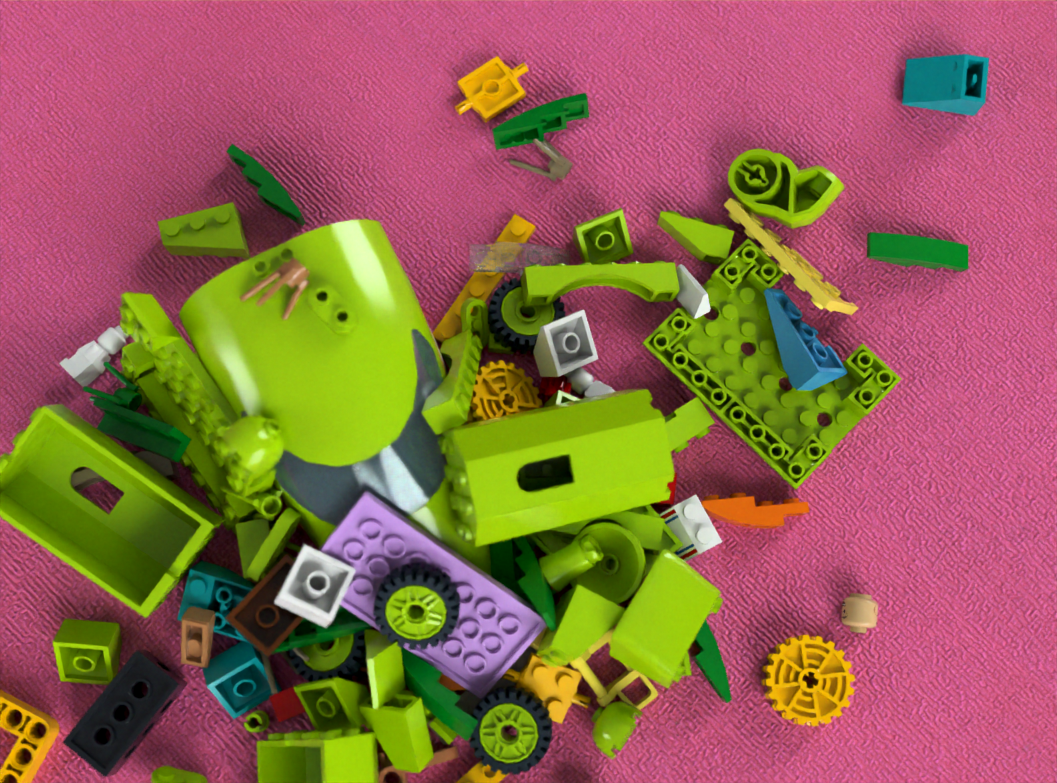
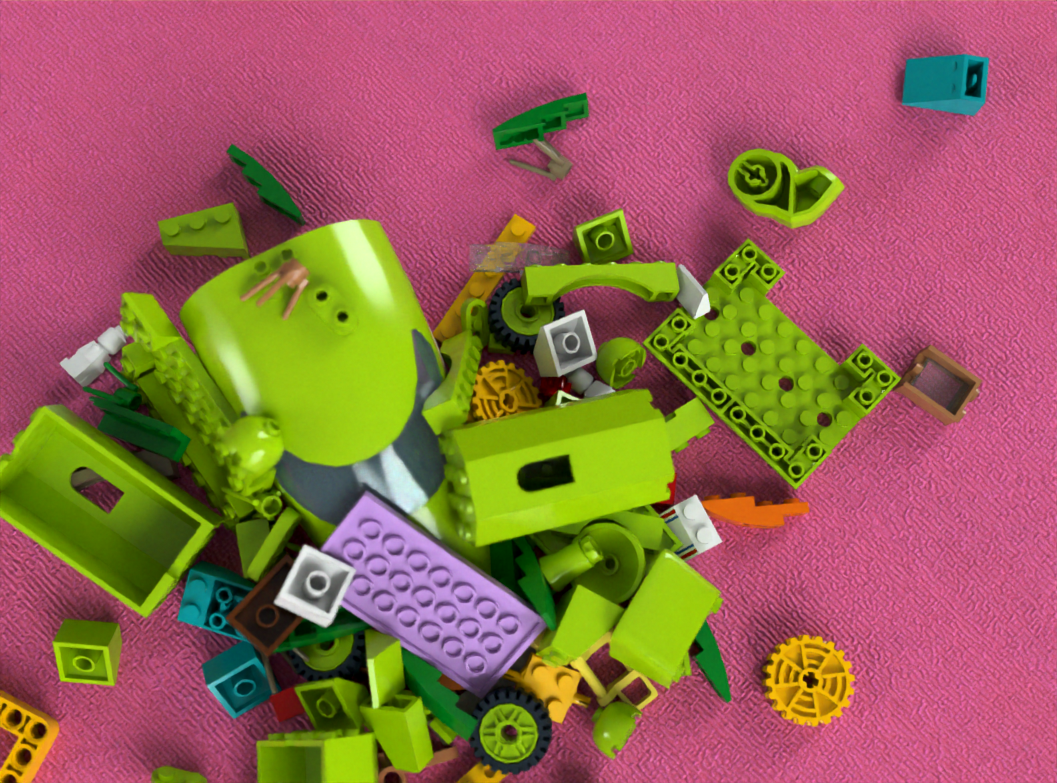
black brick [63,650,188,777] -> none
medium nougat slope [181,607,215,668] -> none
lime pin [244,710,270,733] -> none
wheel [373,563,460,650] -> none
yellow plate [454,56,529,123] -> none
lime slope [657,211,735,266] -> none
light yellow wing [724,198,858,315] -> none
dark azure wedge [764,288,848,390] -> none
tan head [841,593,878,633] -> none
green slope [867,232,968,272] -> none
none -> lime cylinder [596,337,646,389]
none -> window [893,344,982,426]

